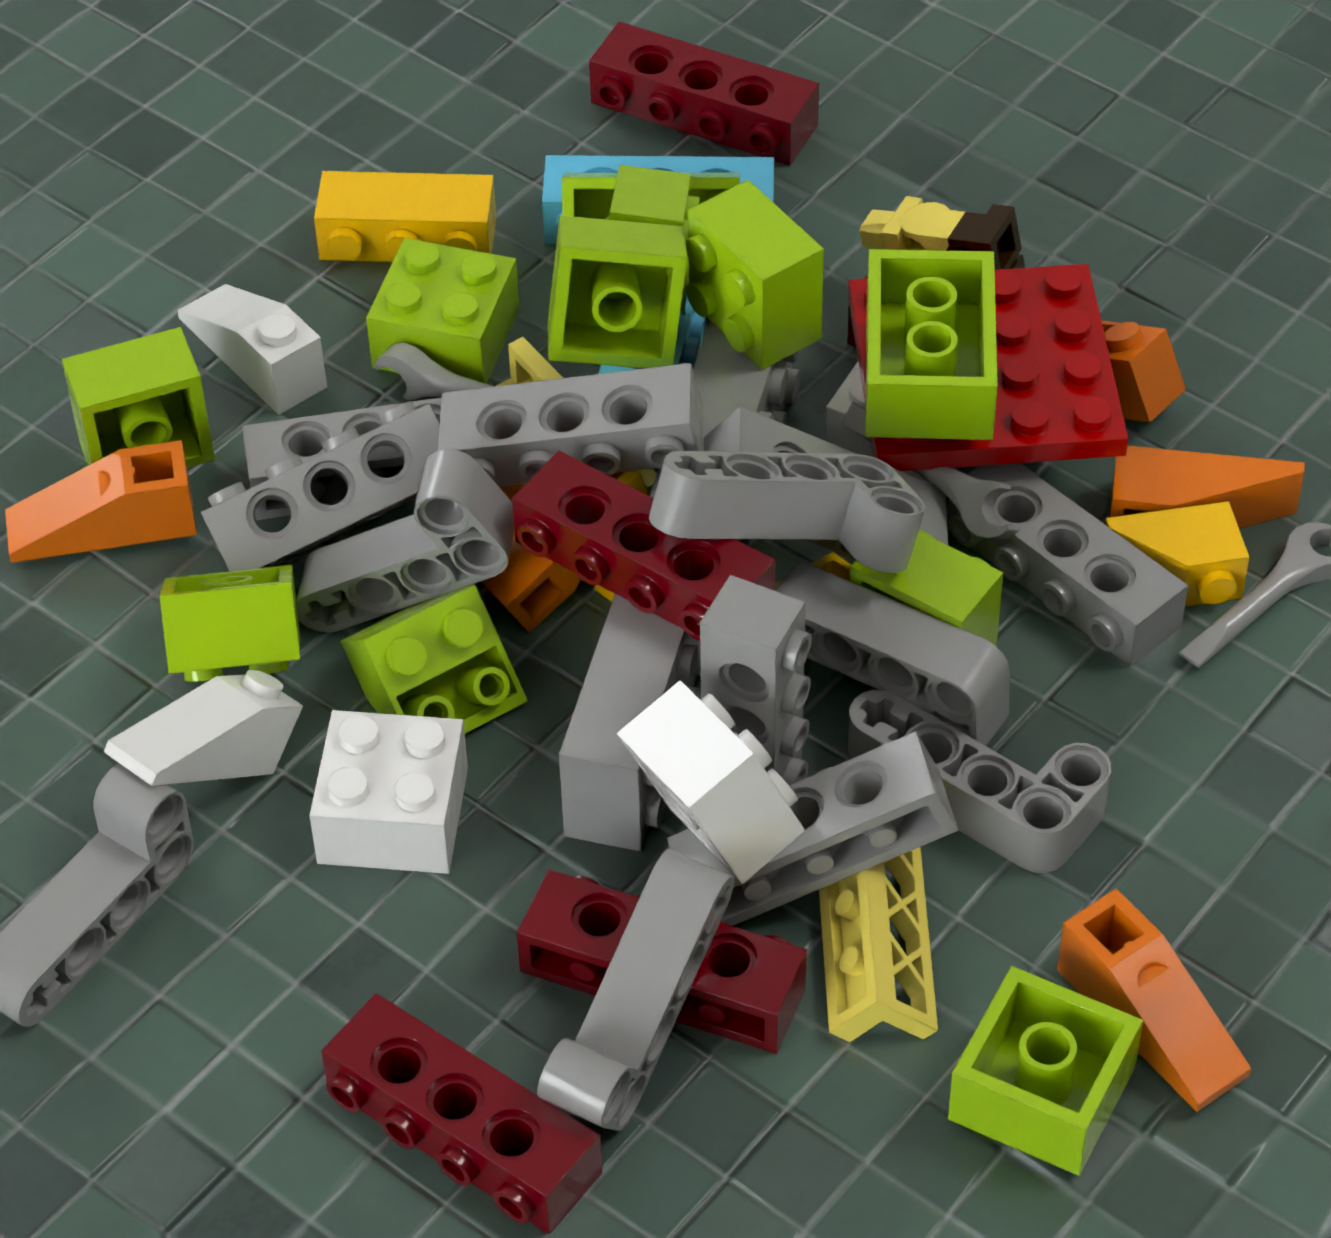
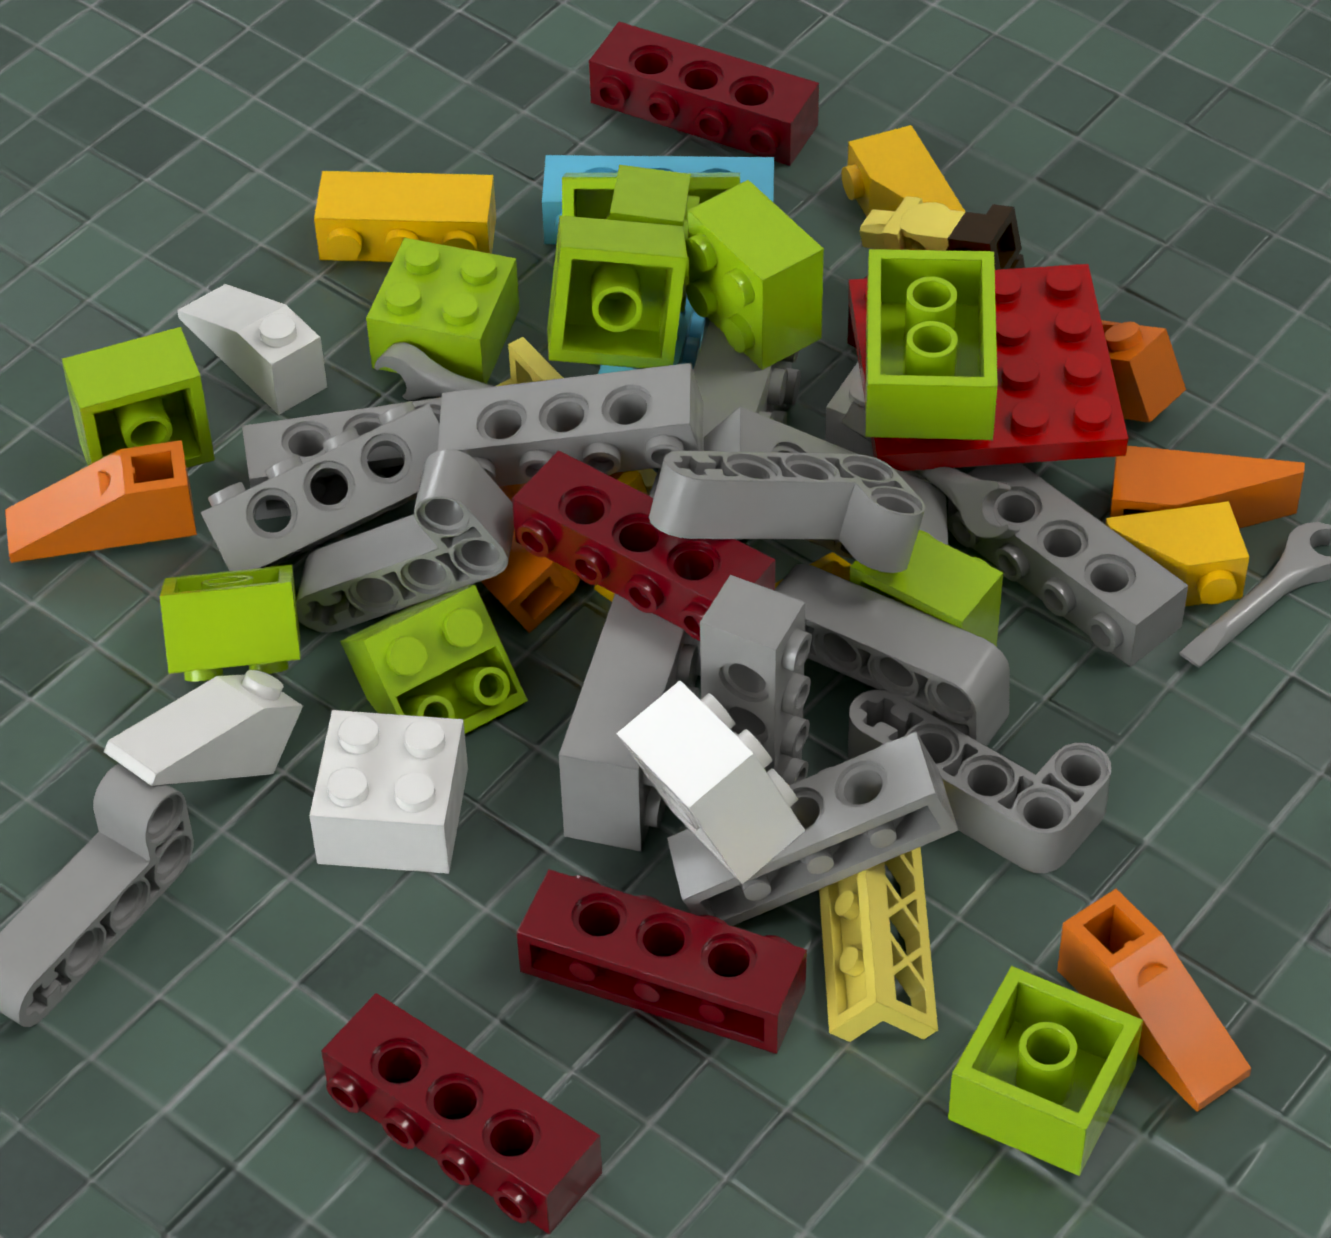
light grey beam [537,848,734,1131] -> none
none -> yellow slope [841,125,965,217]

